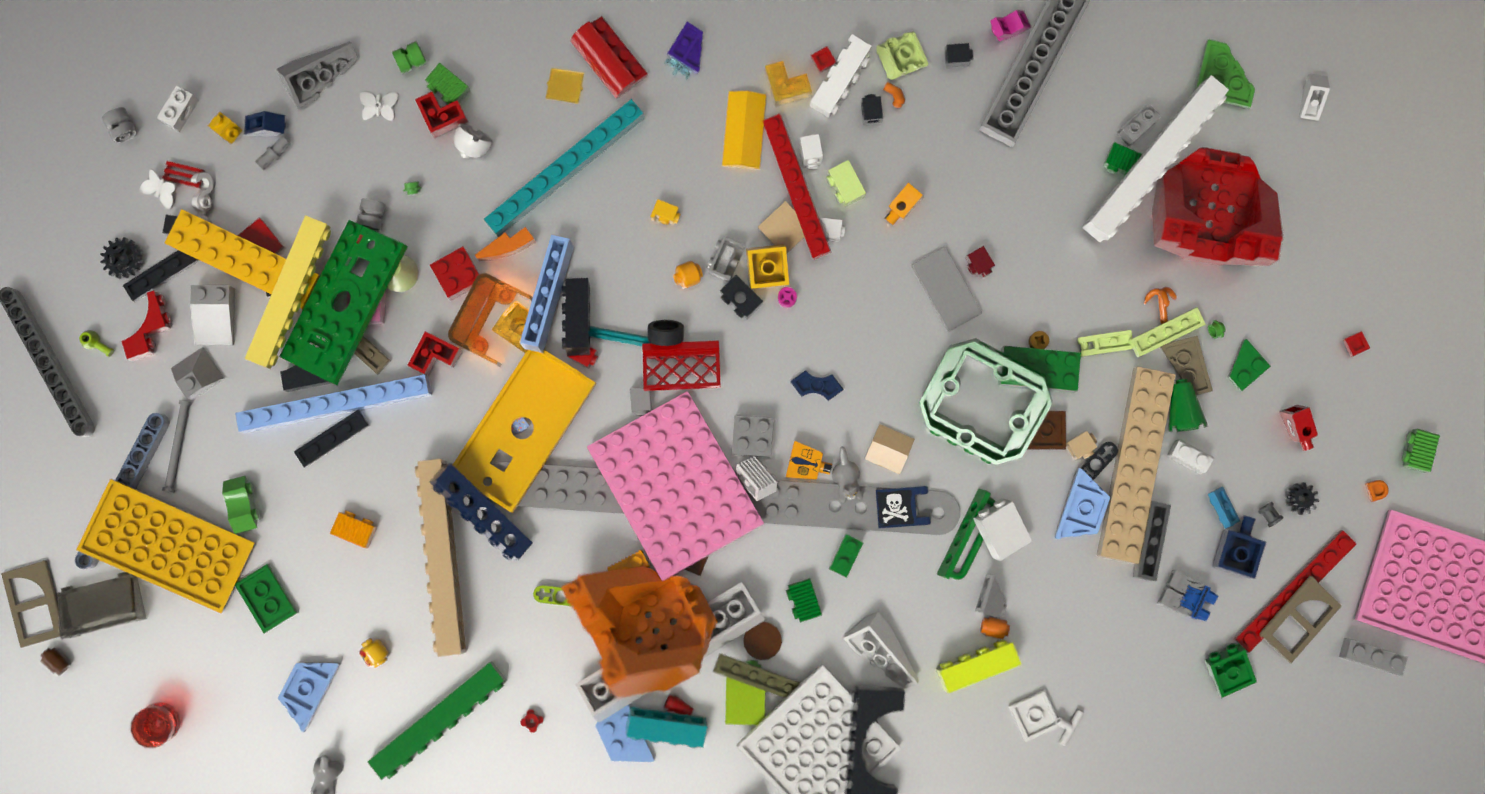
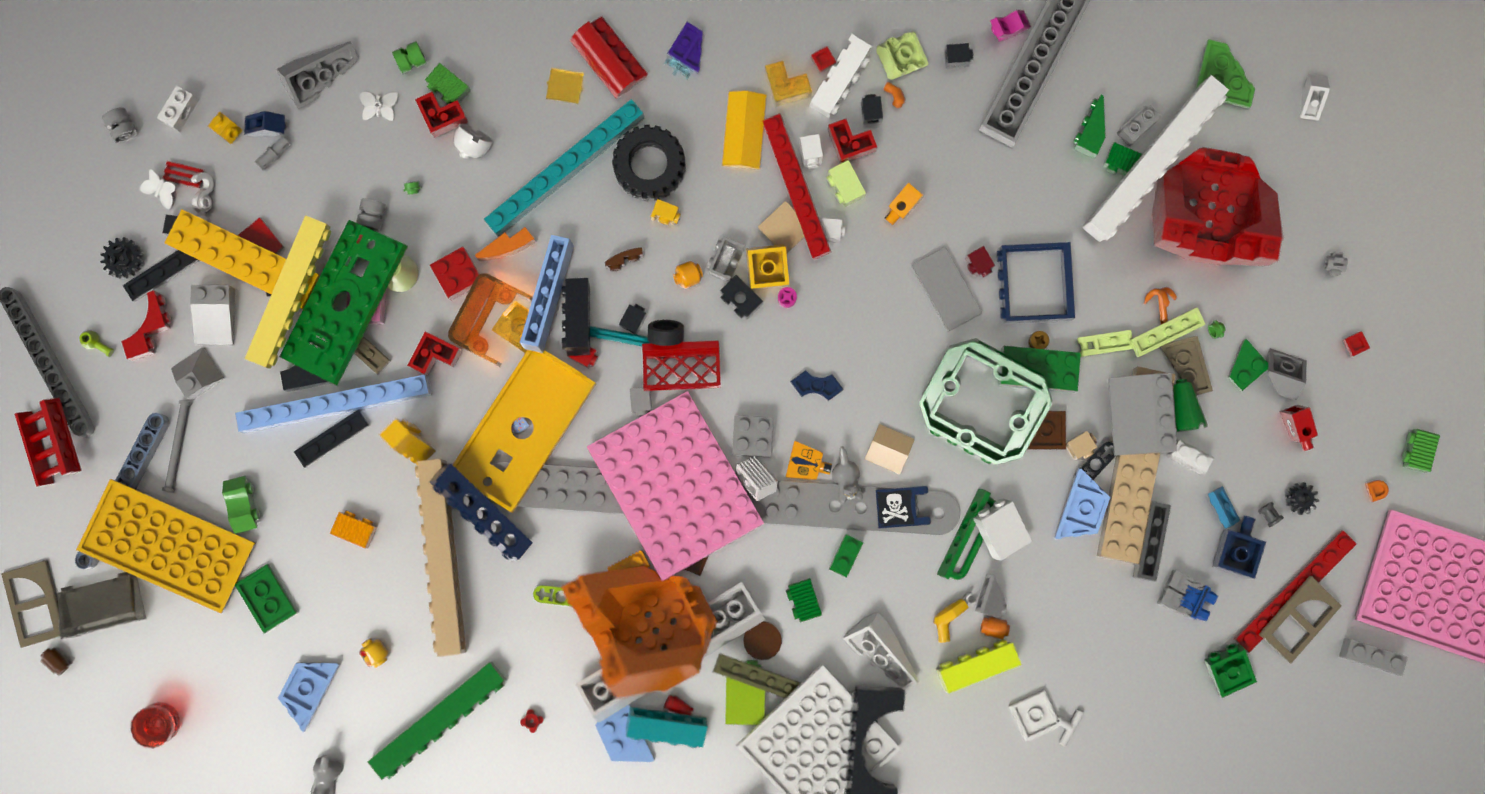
none -> red fence [14,398,82,487]
none -> yellow wedge [379,418,436,466]
none -> reddish brown slope [605,247,644,271]
none -> black tyre [612,125,686,201]
none -> black brick [619,304,647,335]
none -> red brick [827,119,877,164]
none -> yellow arm [933,592,977,642]
none -> dark blue window [996,242,1075,324]
none -> green slope [1073,95,1105,159]
none -> light grey slope [1108,373,1177,456]
none -> light grey slope [1268,348,1307,400]
none -> light grey gear [1324,252,1348,276]

